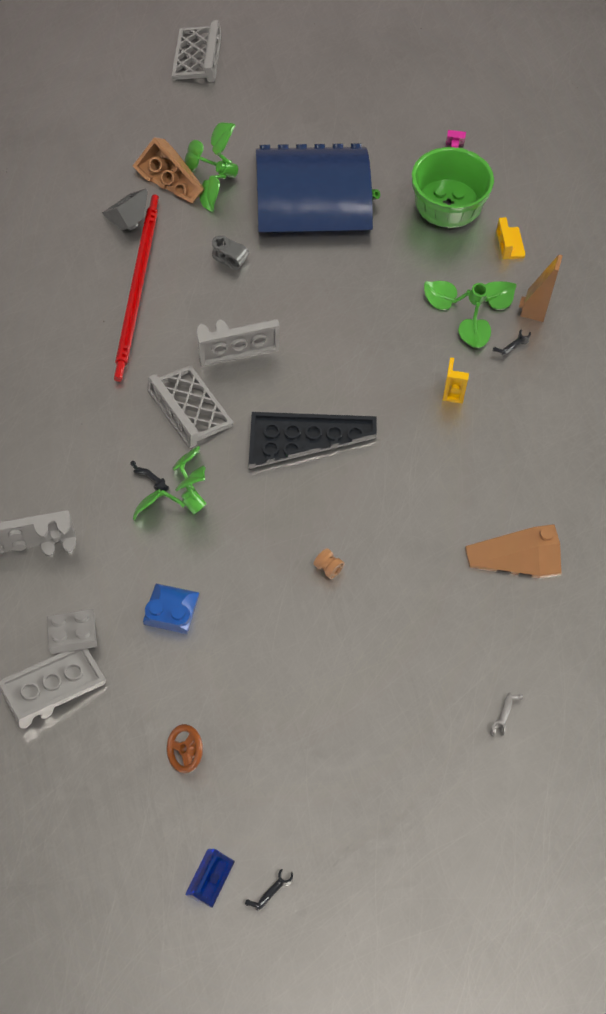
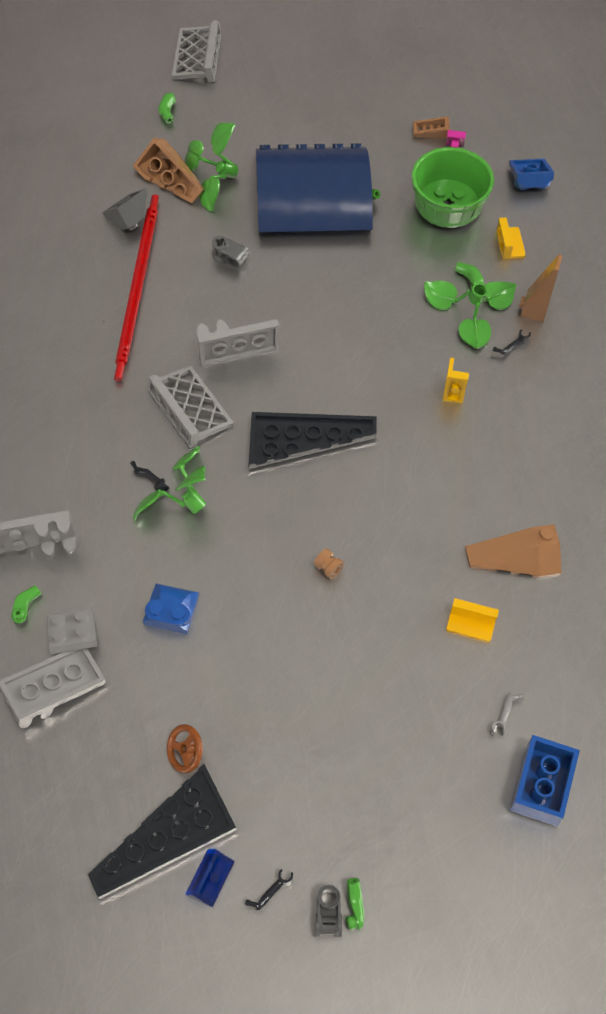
none -> bright green arm [11,585,42,624]
none -> black wing [88,764,236,900]
none -> bright green arm [158,93,176,124]
none -> dark grey piece [315,885,342,937]
none -> bright green arm [345,878,364,930]
none -> medium nougat slope [413,116,451,139]
none -> yellow panel [446,598,499,643]
none -> bright green arm [455,262,484,288]
none -> blue slope [509,158,554,190]
none -> blue brick [510,735,580,827]

